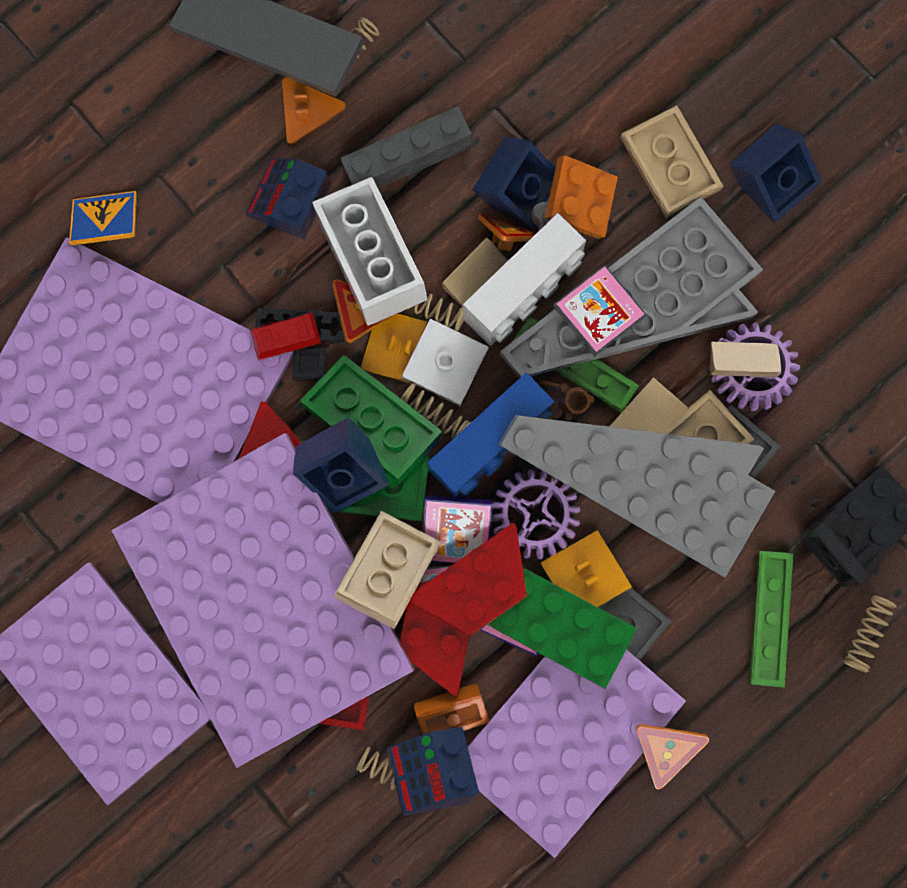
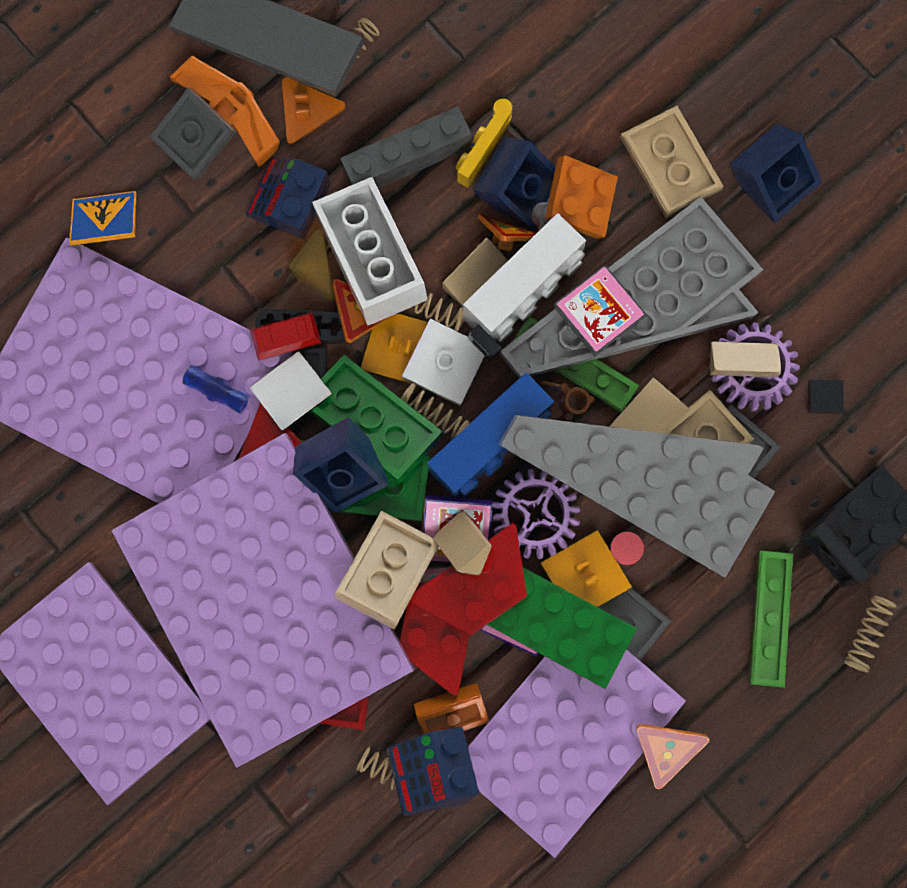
none -> dark grey tile [150,88,237,180]
none -> orange plate [169,56,280,167]
none -> clear blue pin [182,365,250,414]
none -> white sticker [250,351,332,431]
none -> clear yellow slope [288,229,334,301]
none -> tan slope [433,511,492,575]
none -> yellow plate [455,98,512,188]
none -> black tile [468,324,502,360]
none -> coral tile [610,532,644,566]
none -> black tile [808,379,844,414]

